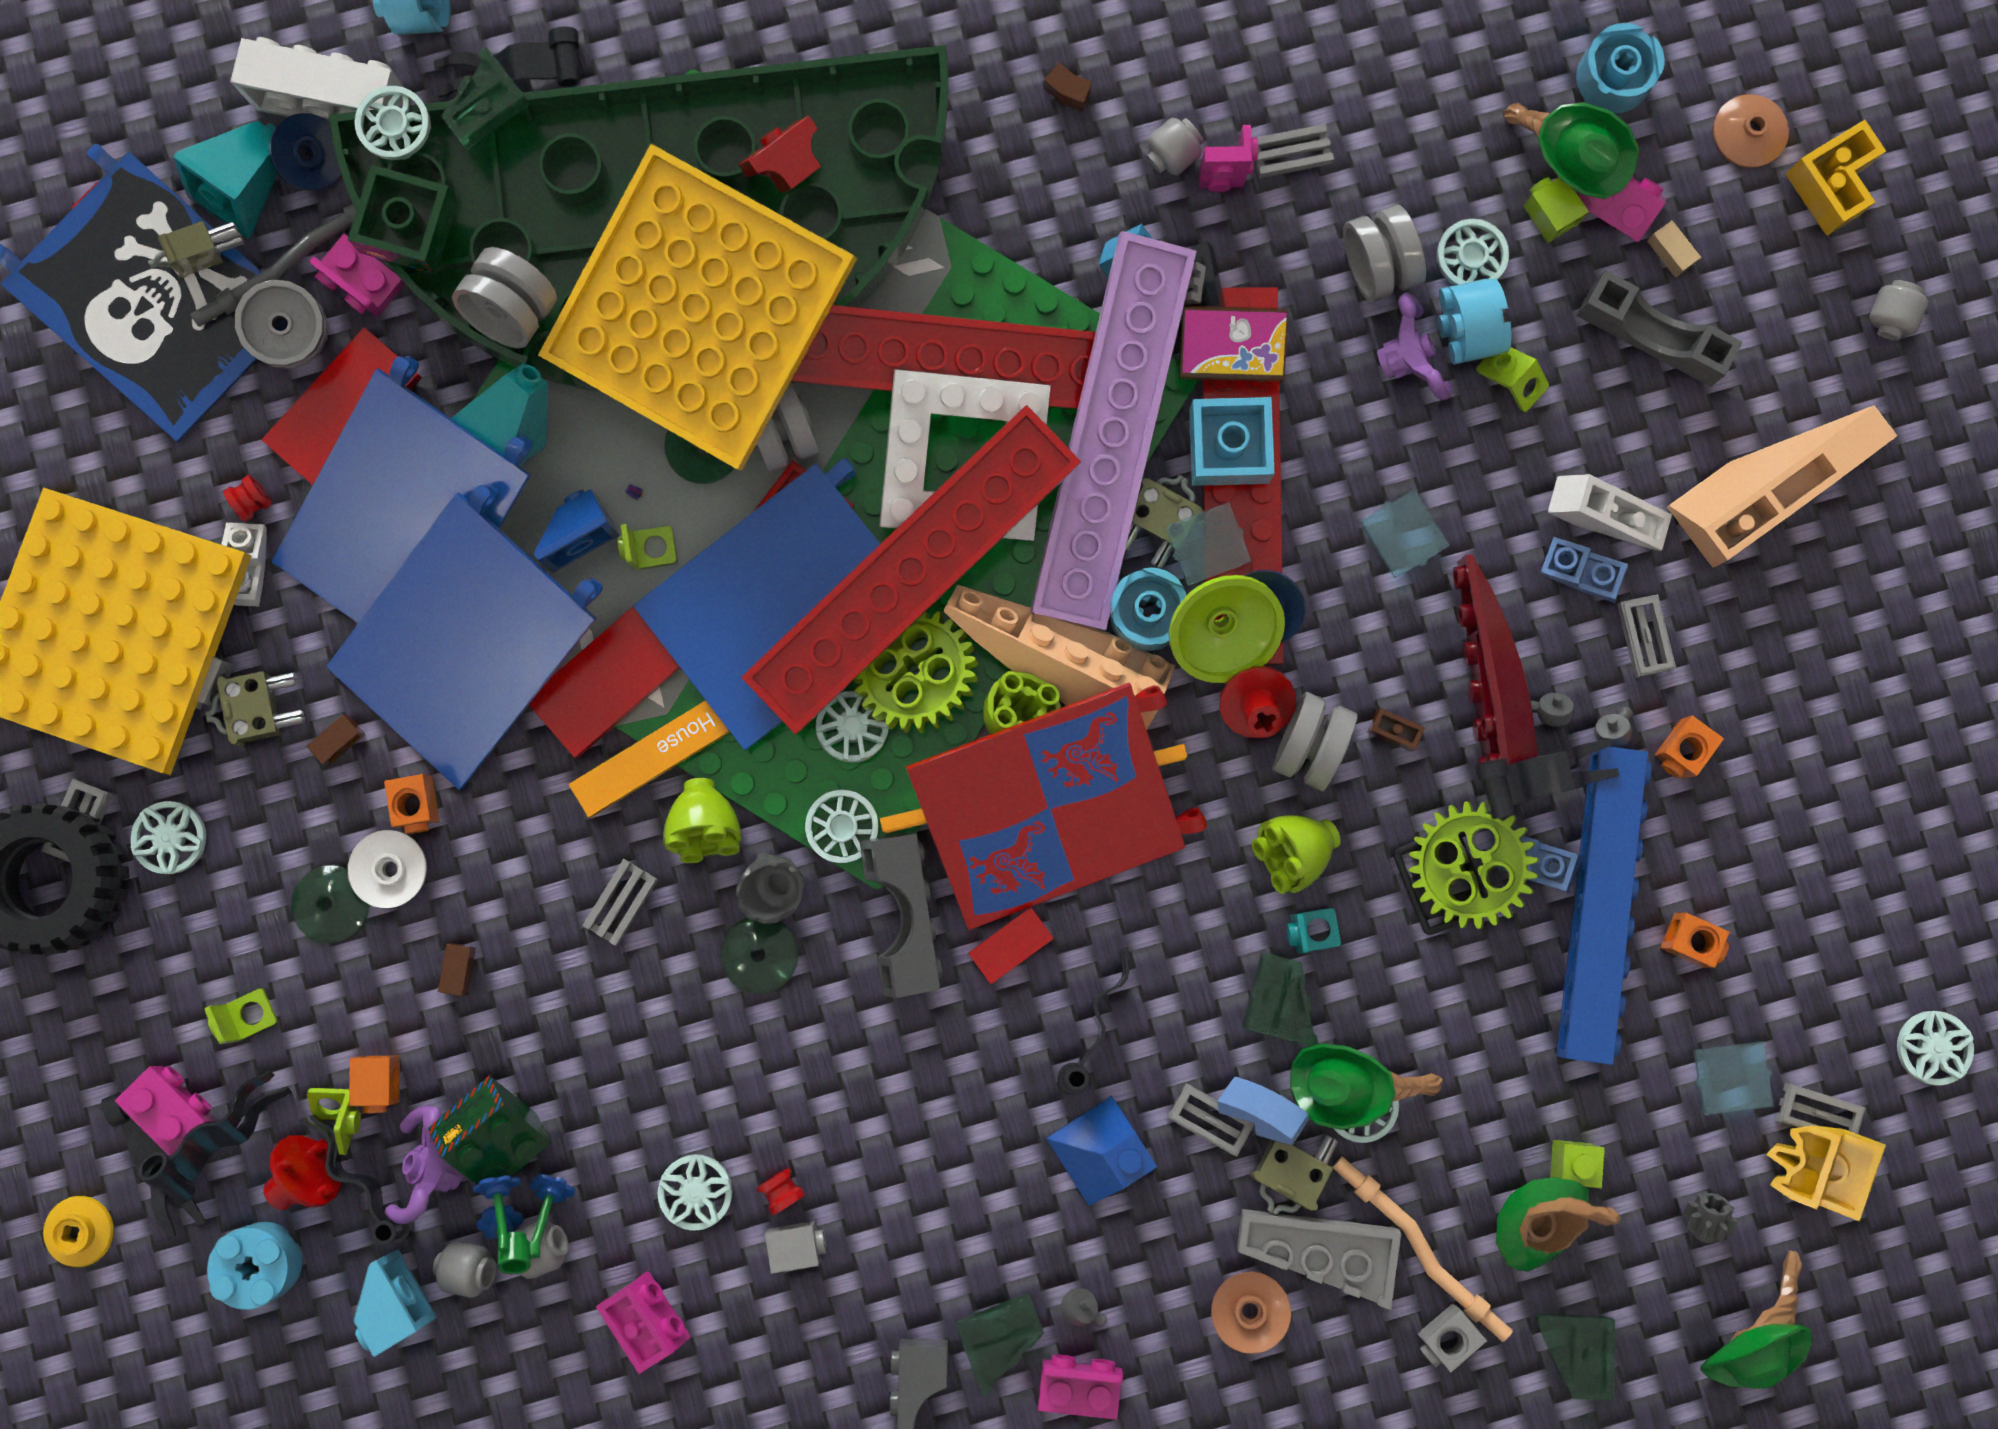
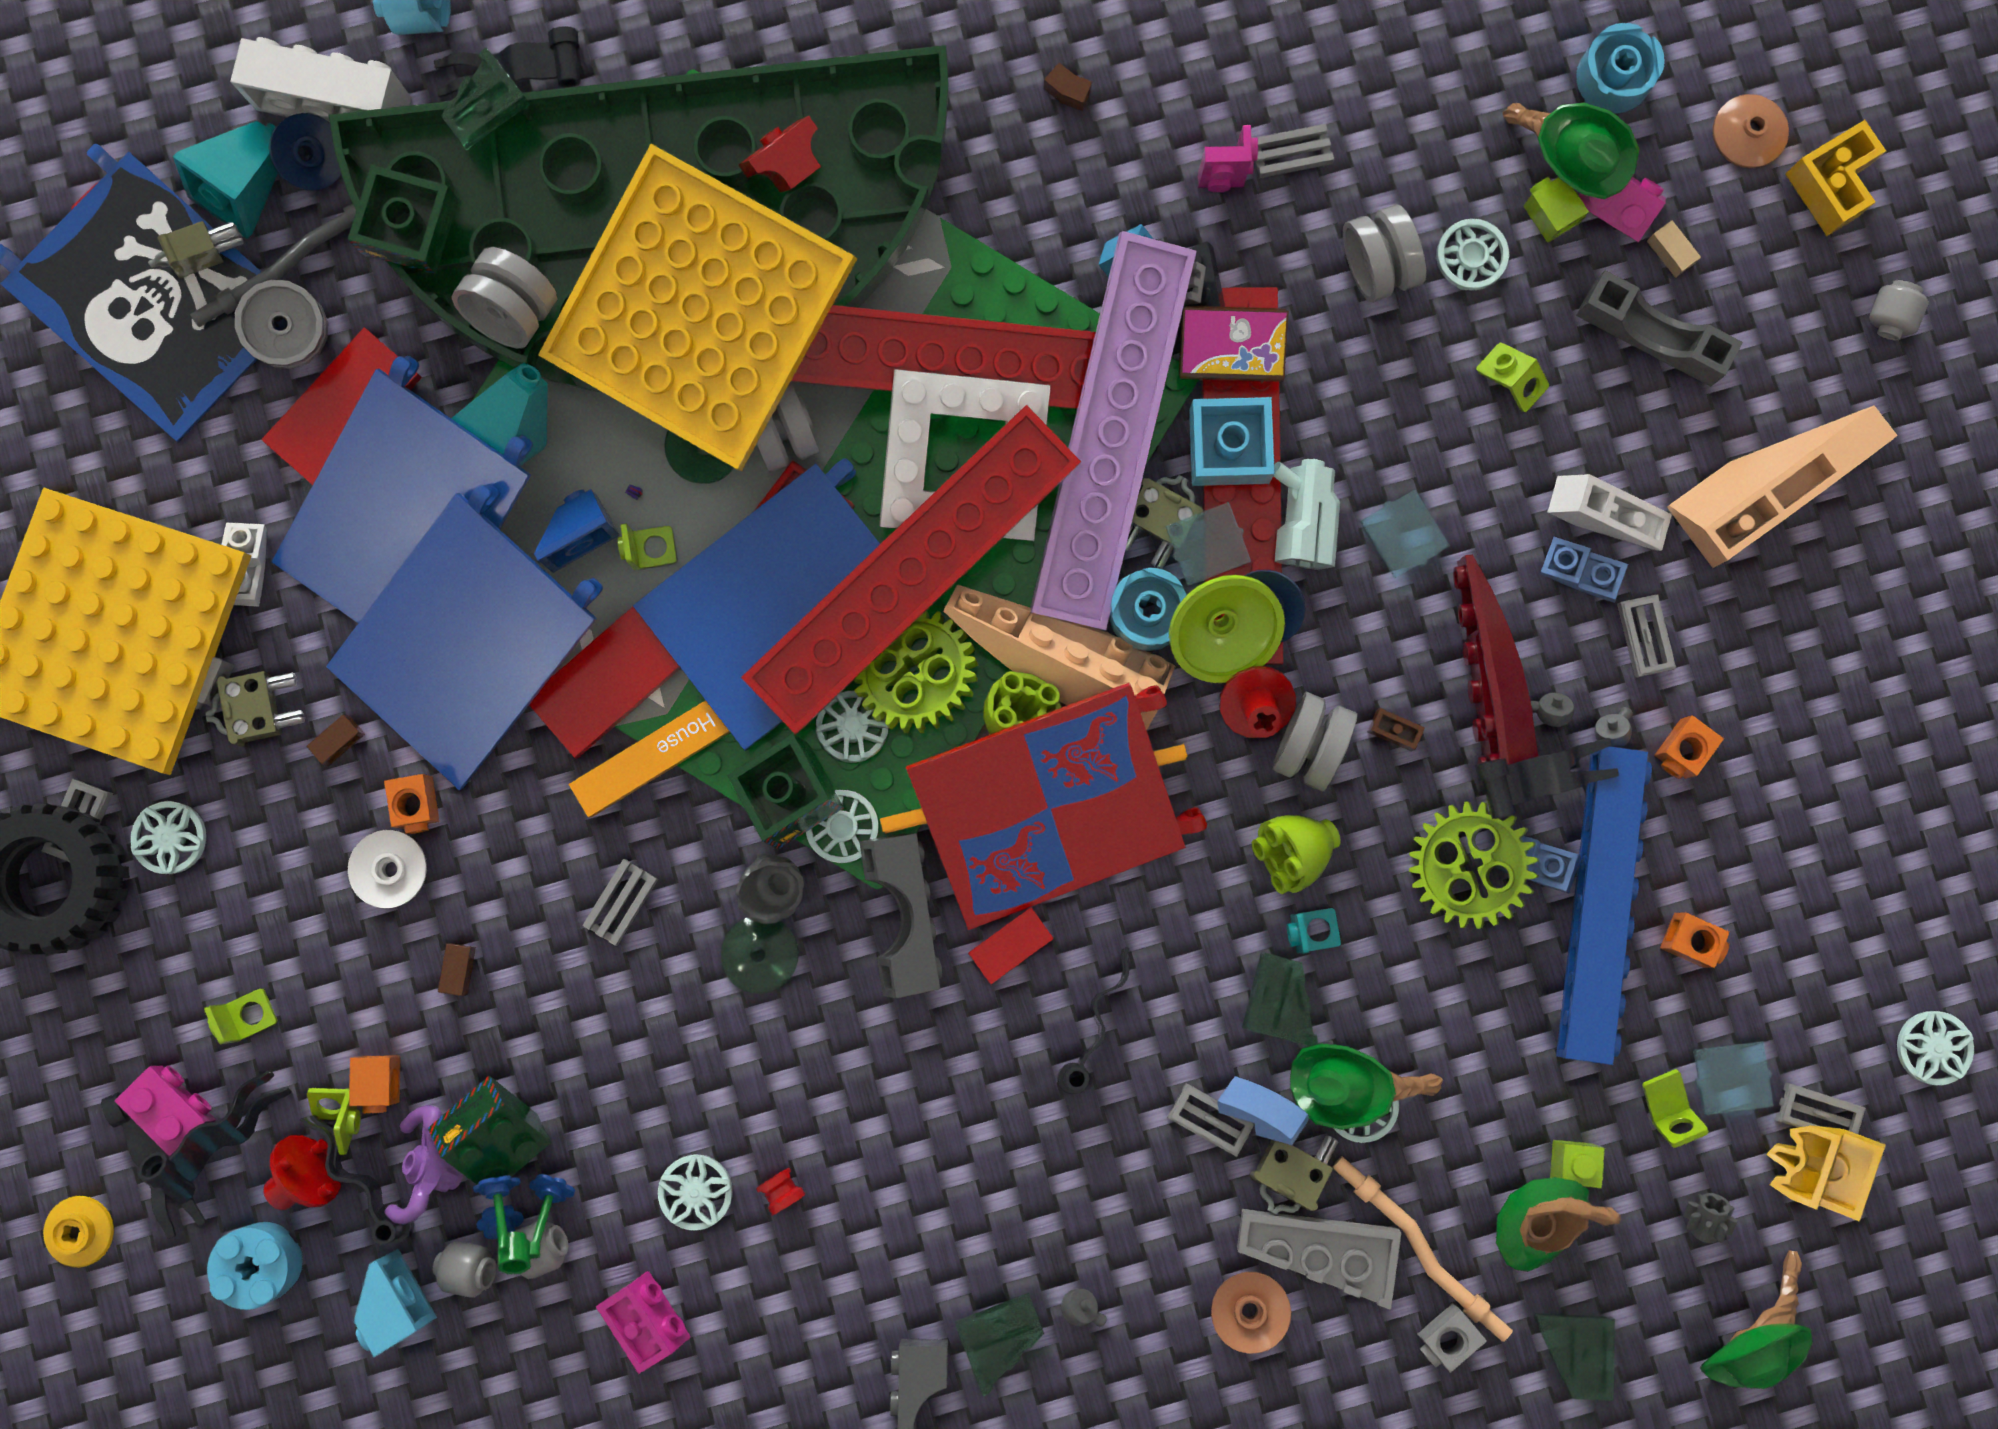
red wheel [223,474,272,523] -> none
clear green dish [291,865,370,943] -> none
dark pink bracket [309,234,405,318] -> none
light aqua wheel [355,86,431,160] -> none
lime piece [663,778,742,863] -> none
light grey brick [765,1221,827,1274] -> none
dark pink bracket [1038,1354,1123,1420] -> none
blue slope [1046,1095,1157,1206] -> none
light grey head [1146,118,1204,176] -> none
medium lavender piece [1377,292,1452,400] -> none
black piece [1393,833,1487,935] -> none
medium azure brick [1437,278,1512,365] -> none
none -> dark green brick [727,734,844,849]
none -> light aqua piece [1273,459,1340,570]
none -> lime bracket [1642,1069,1709,1148]

